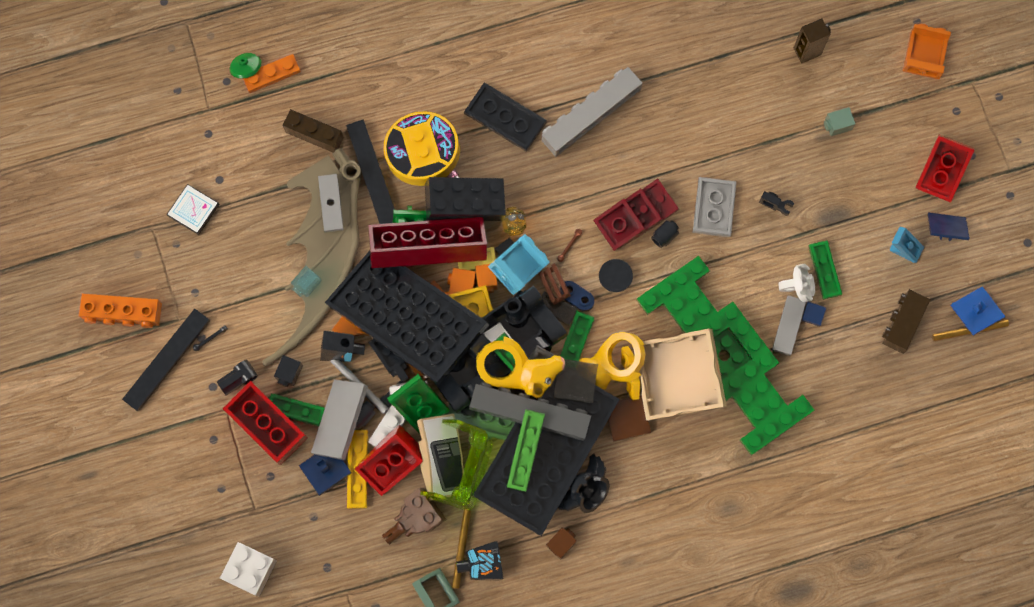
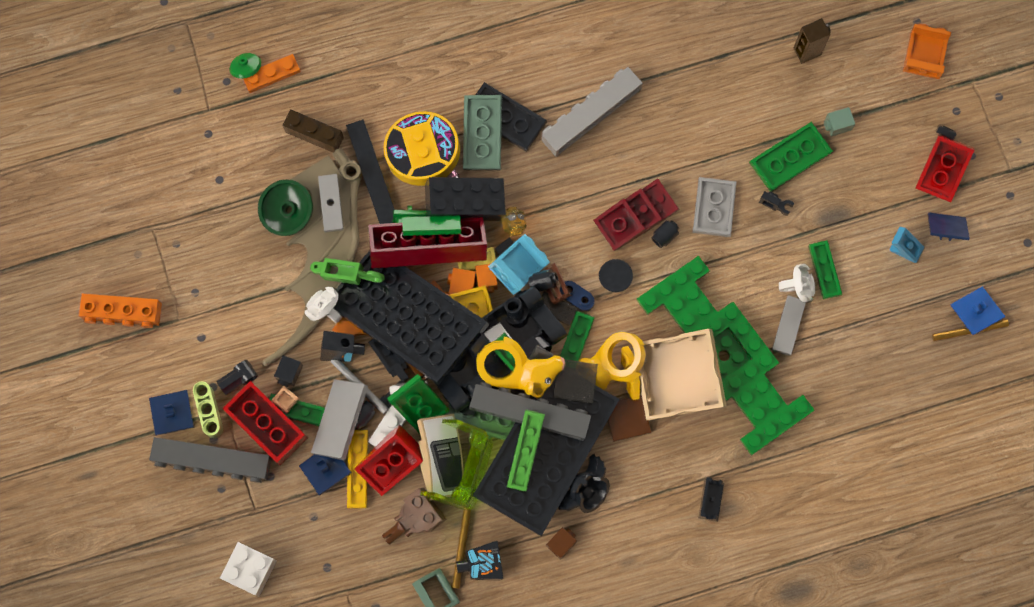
black tile [122,308,210,411] -> none
white tile [166,184,220,235] -> none
black hinge [193,325,228,351] -> none
clear light blue brick [291,266,322,298] -> none
copper hinge [557,229,582,262] -> none
dark blue tile [801,302,826,327] -> none
dark brown brick [882,289,931,354] -> none
none -> dark blue piece [149,390,194,436]
none -> dark grey brick [149,437,272,483]
none -> yellowish green beam [193,381,223,438]
none -> dark green dish [258,179,313,236]
none -> light nougat tile [271,386,299,413]
none -> white tile [305,287,342,323]
none -> bright green piece [310,258,385,285]
none -> tile [402,216,461,236]
none -> sand green tile [463,95,502,170]
none -> black brick [529,269,559,292]
none -> black hinge [698,477,724,522]
none -> green tile [749,121,833,192]
none -> black tile [936,124,957,140]

